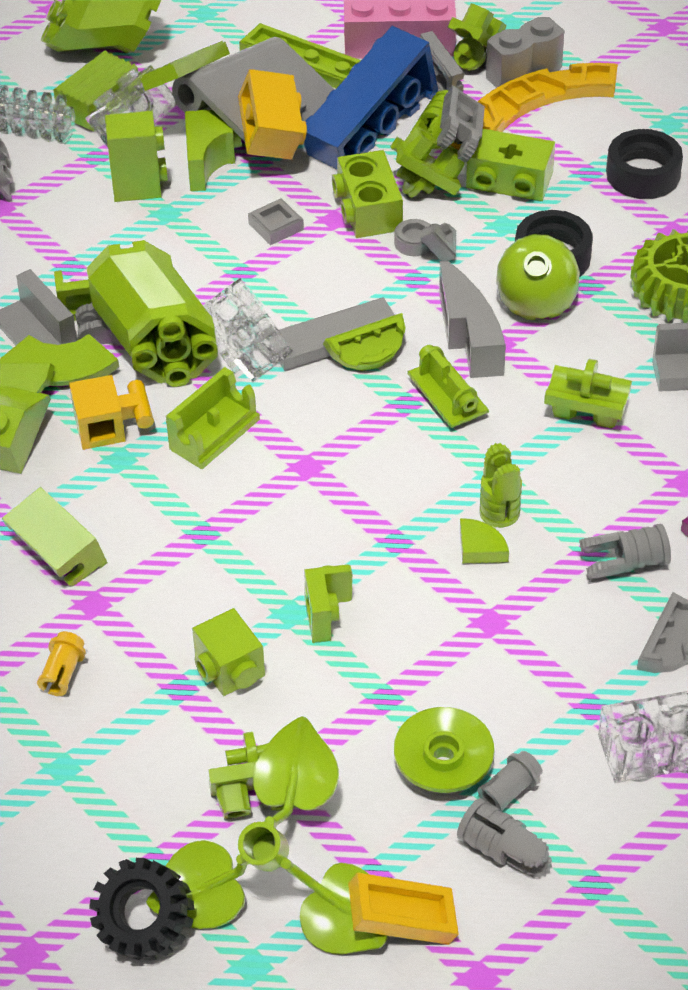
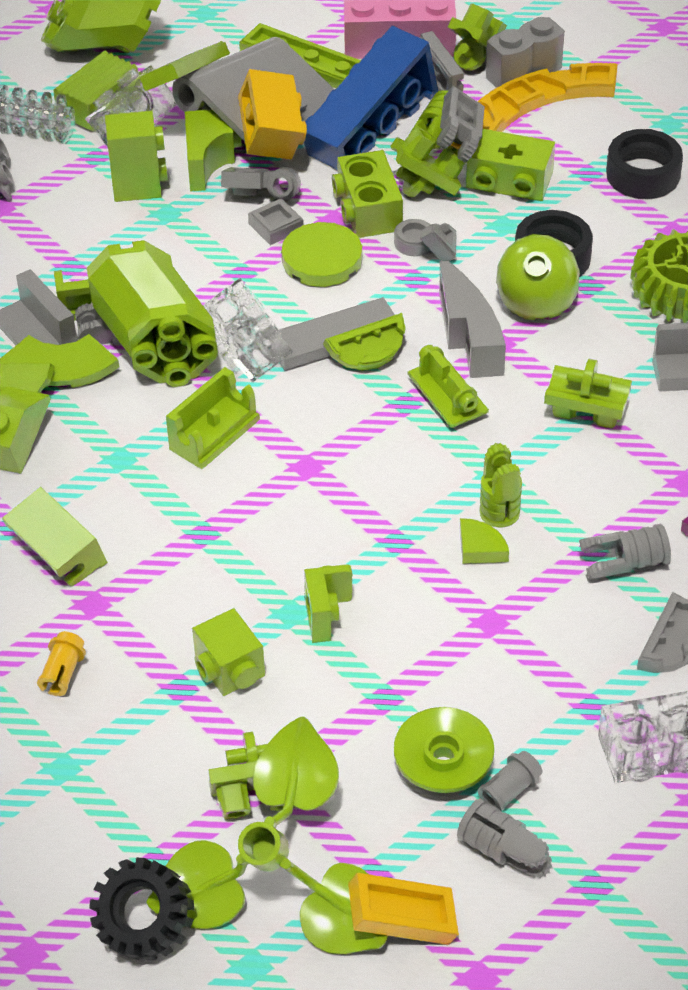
yellow brick [69,375,154,450] -> none
none -> light grey plate [221,167,301,201]
none -> lime tile [281,222,363,287]

